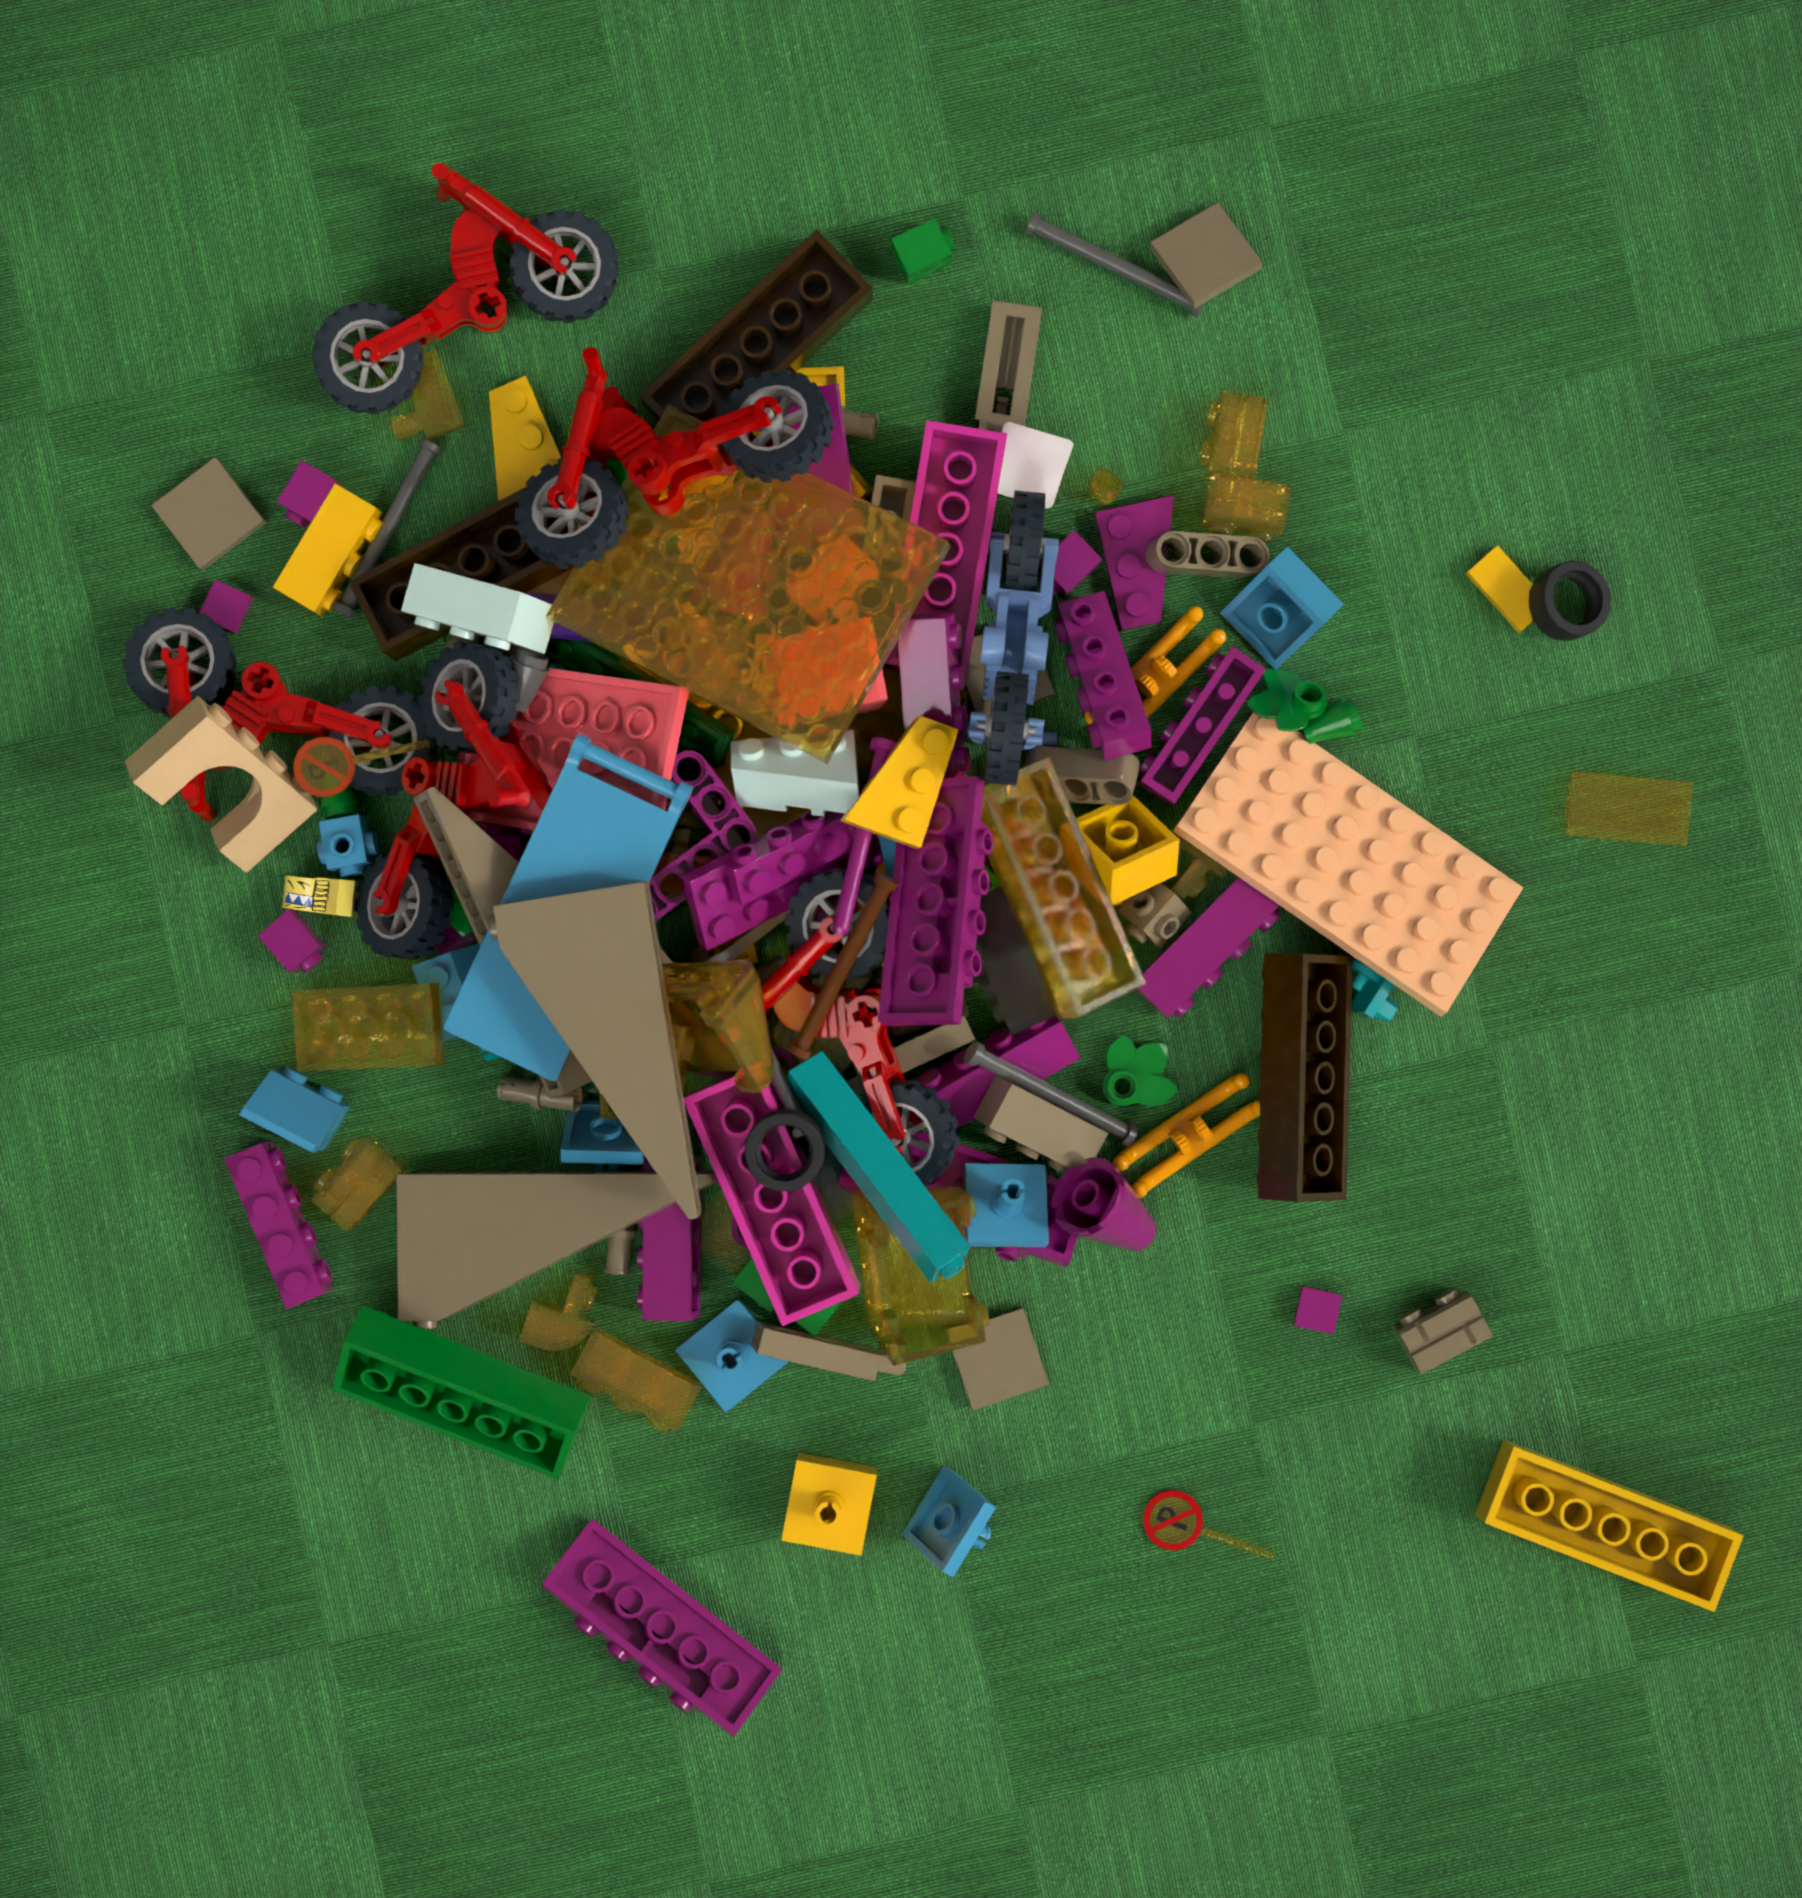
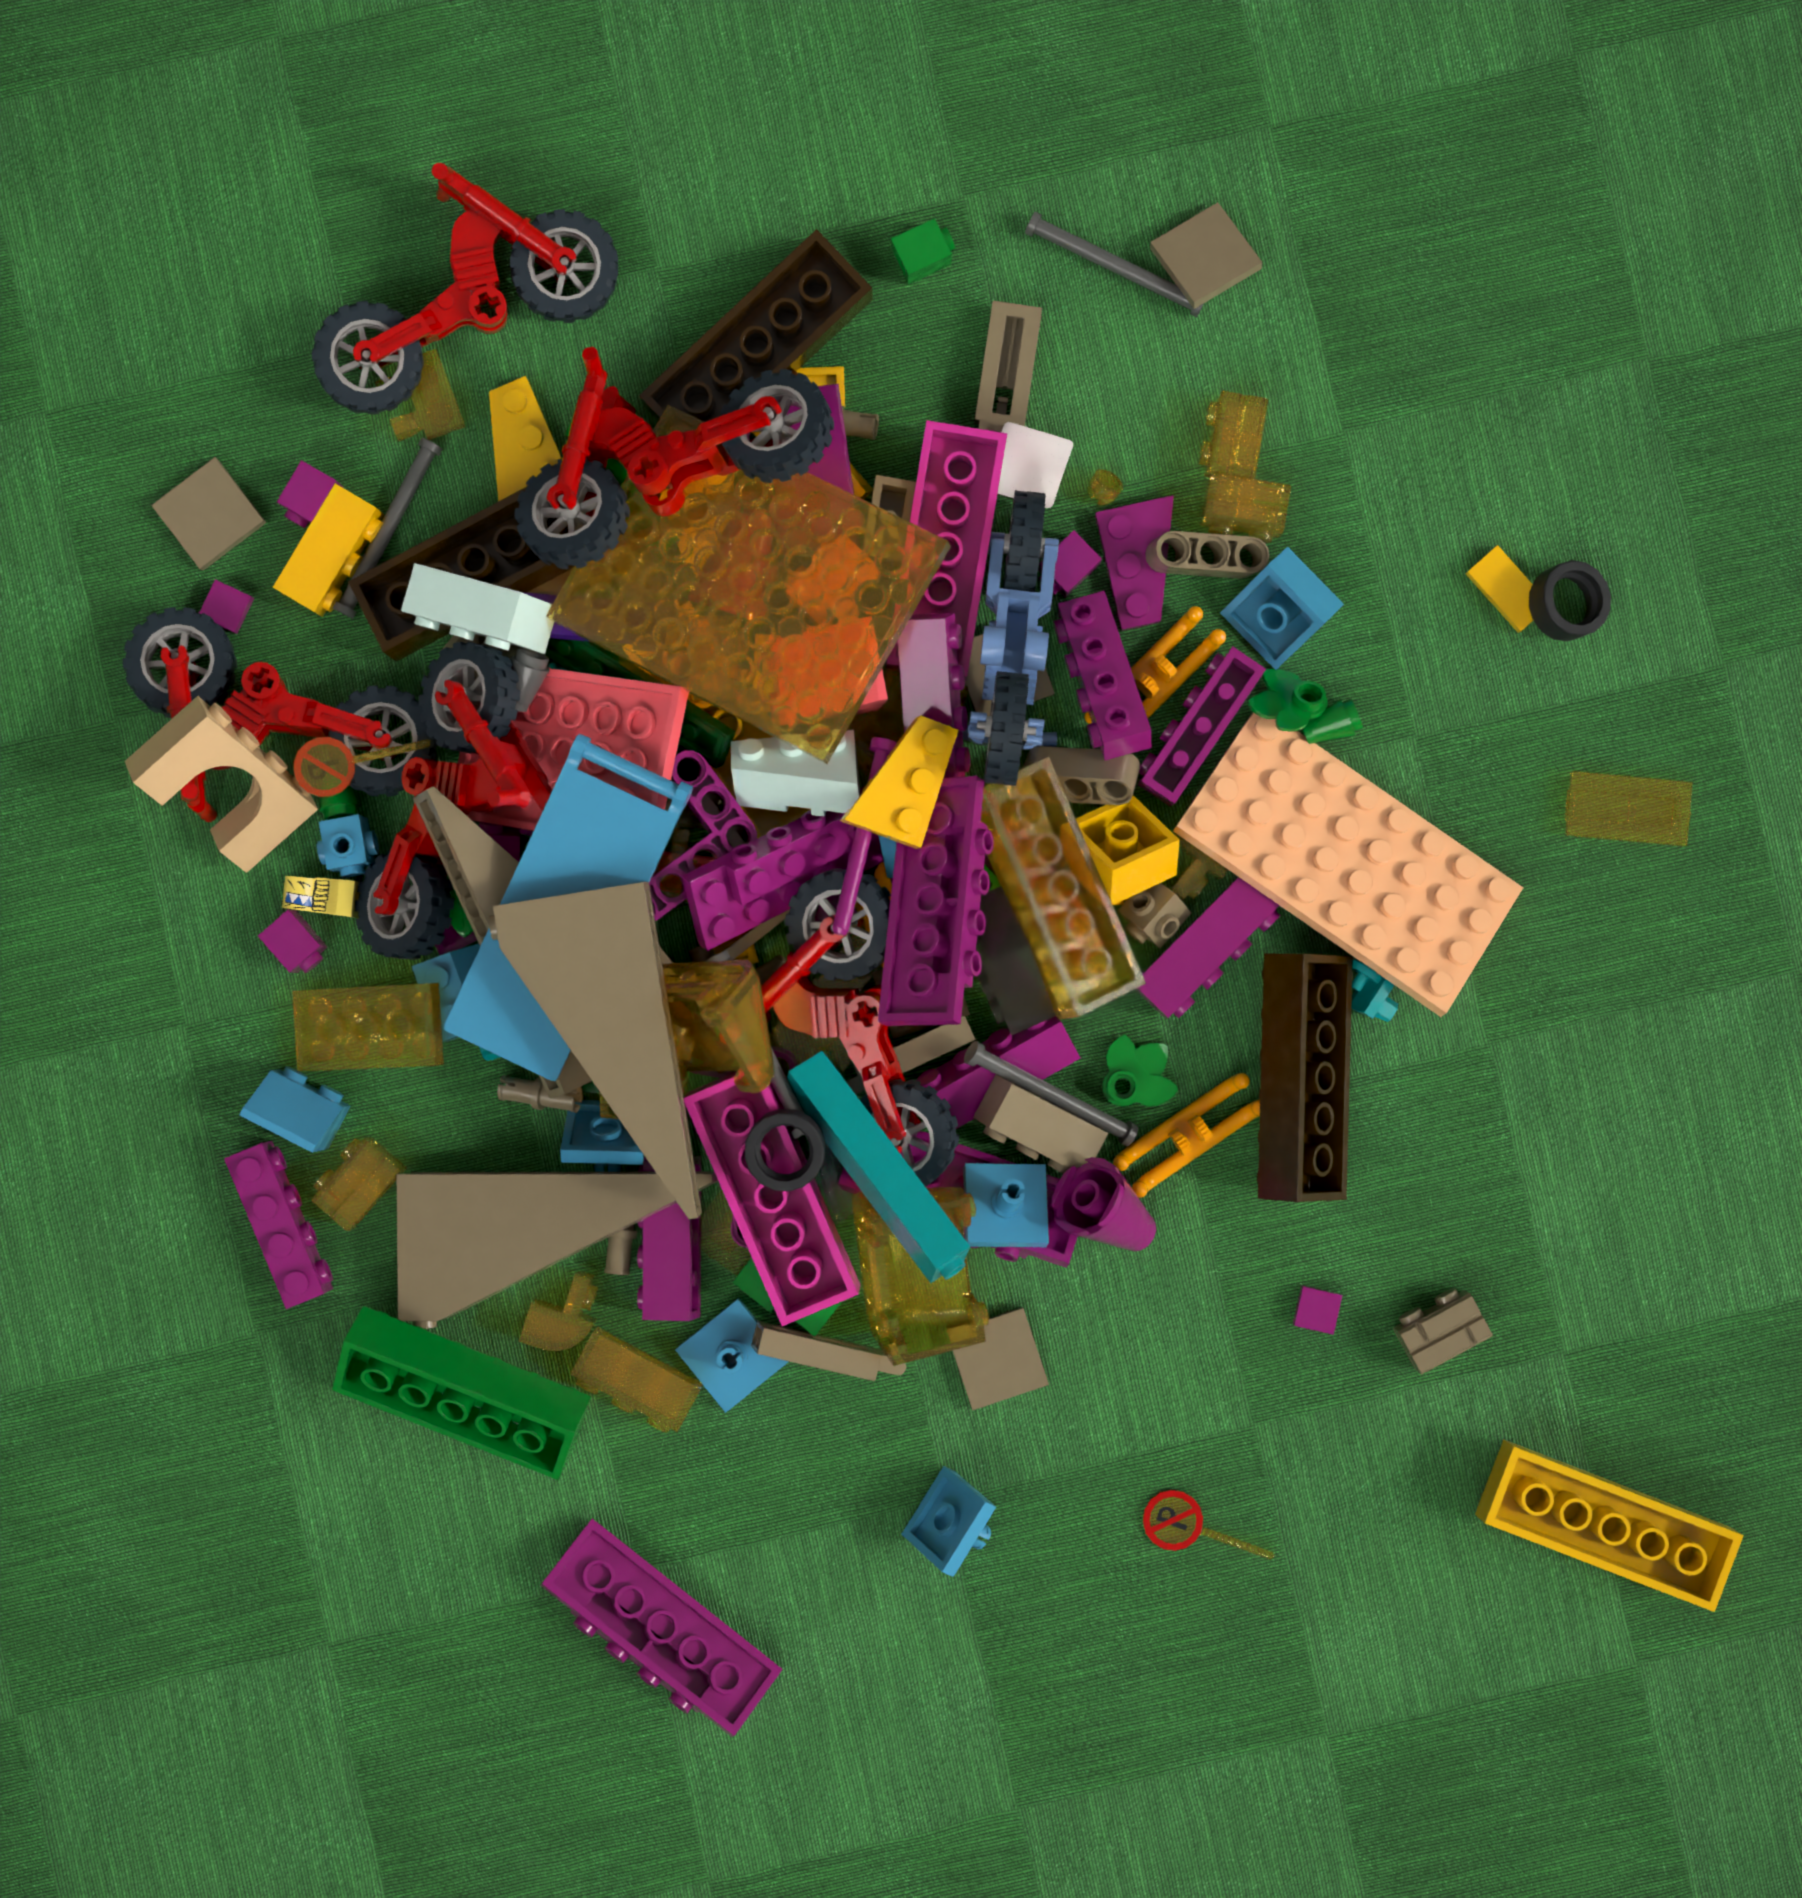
yellow brick [781,1452,877,1556] -> none
reddish brown bar [786,872,899,1060] -> none

